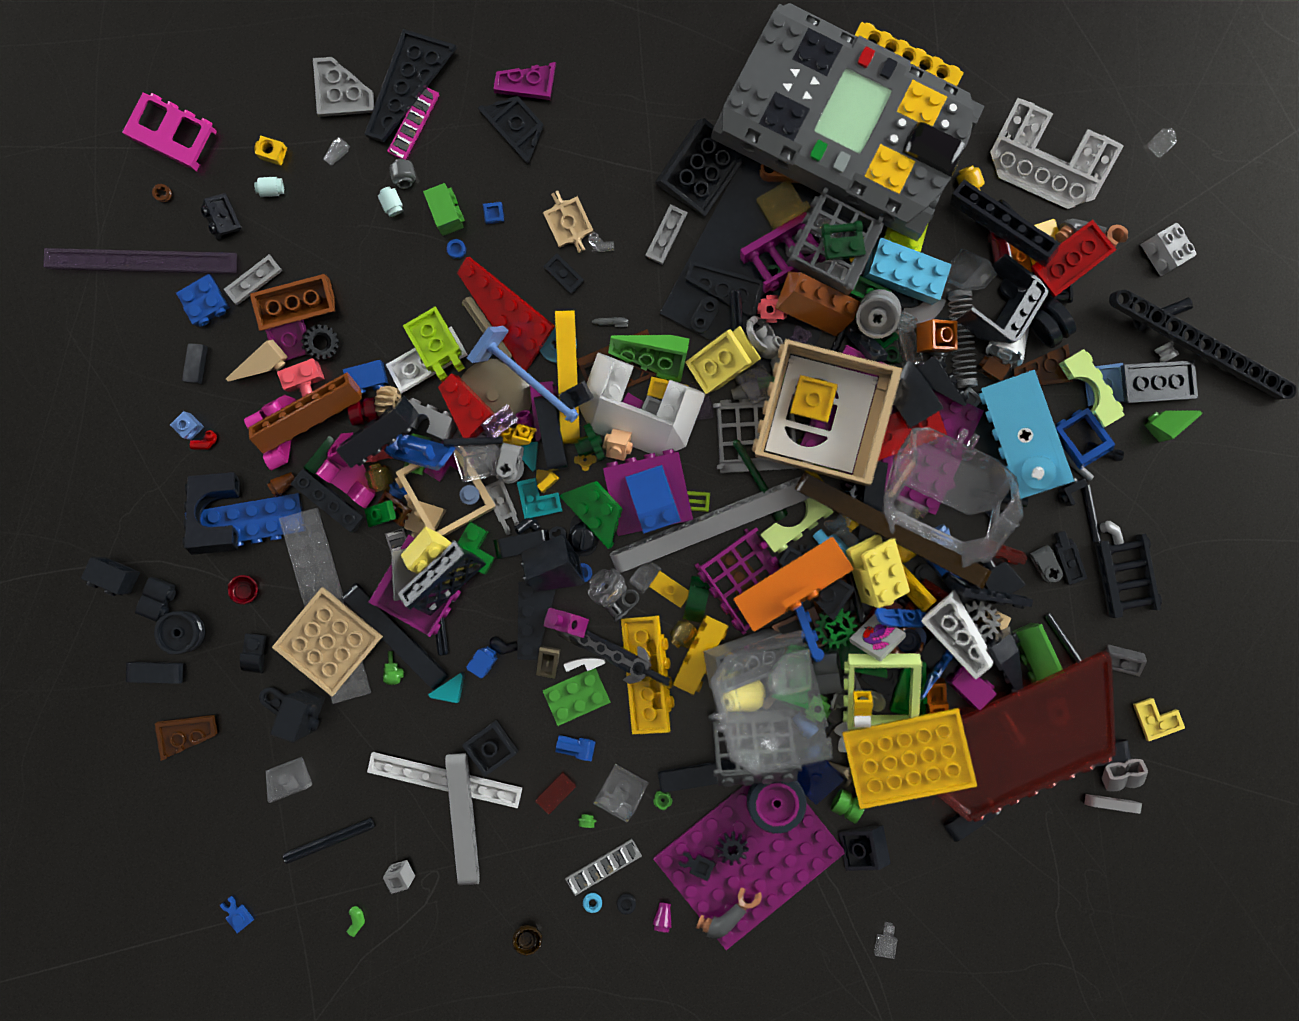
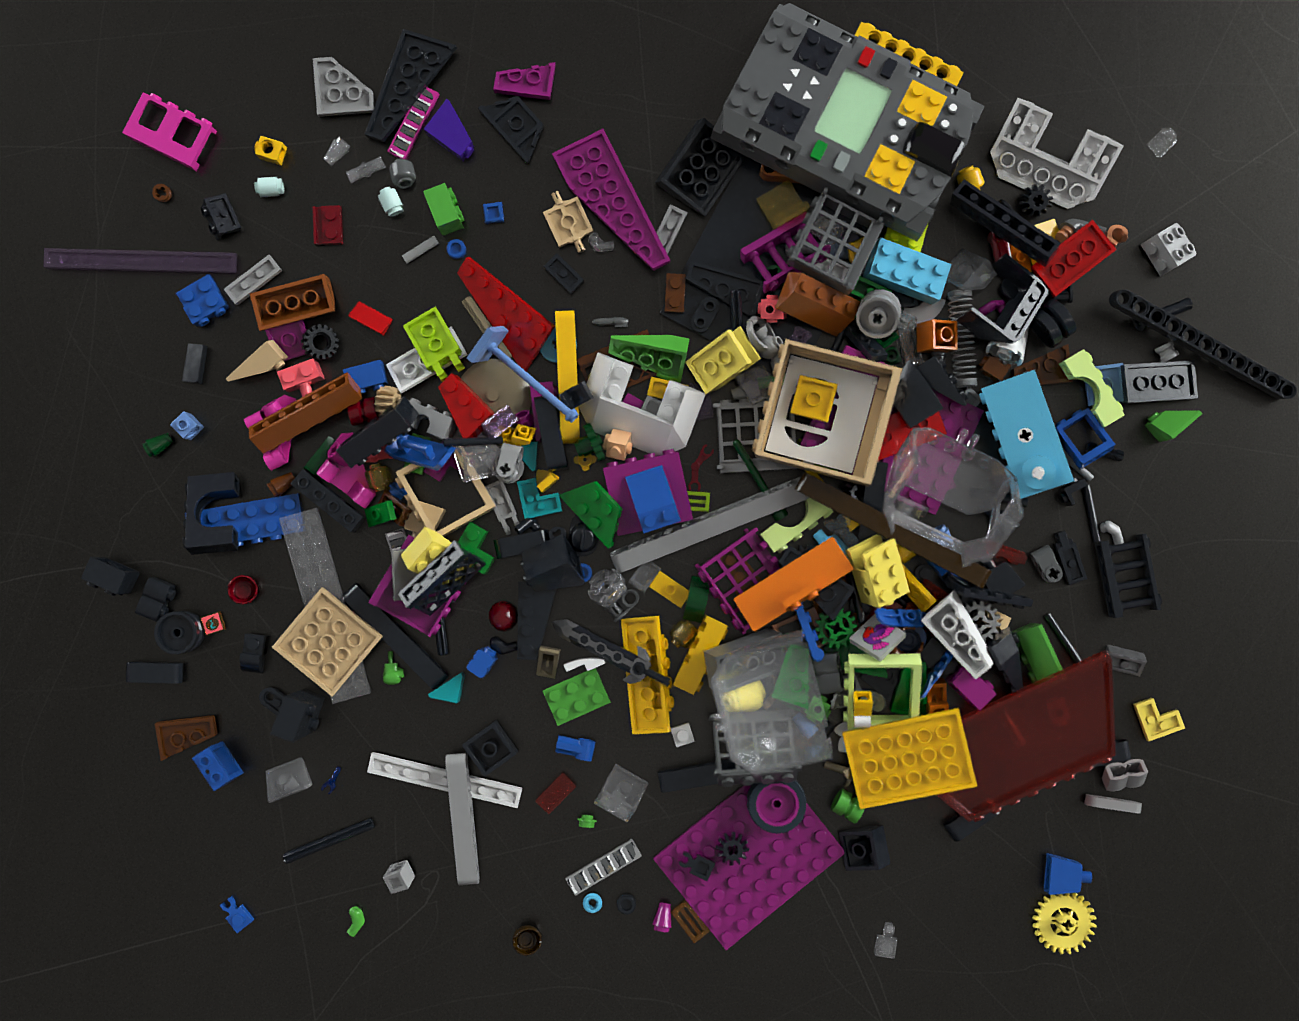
red arm [190,430,217,450] -> none
sand blue plate [460,485,479,505] -> none
magenta torso [544,608,589,638] -> none
bright green plate [653,791,672,810] -> none
dark grey piece [696,887,762,939] -> none
clear slope [768,649,812,695] -> none
clear blue plate [797,751,844,805] -> none
dark green plate [821,220,866,260] -> none
none -> dark green cone [142,433,174,457]
none -> blue window [192,741,244,791]
none -> tile [200,611,226,636]
none -> dark red plate [312,205,343,246]
none -> clear blue hand [321,766,341,794]
none -> clear pin [346,156,386,183]
none -> red slope [348,301,393,336]
none -> light grey piece [402,236,439,263]
none -> dark purple slope [424,99,474,161]
none -> dark red hair [489,601,518,632]
none -> magenta wing [552,129,670,271]
none -> reddish brown plate [665,273,686,313]
none -> white plate [671,722,695,747]
none -> clear orange tile [671,900,710,944]
none -> dark red piece [688,444,714,492]
none -> magenta arm [978,300,1006,316]
none -> black gear [1019,184,1053,217]
none -> light yellow gear [1032,893,1097,954]
none -> blue torso [1044,853,1092,895]

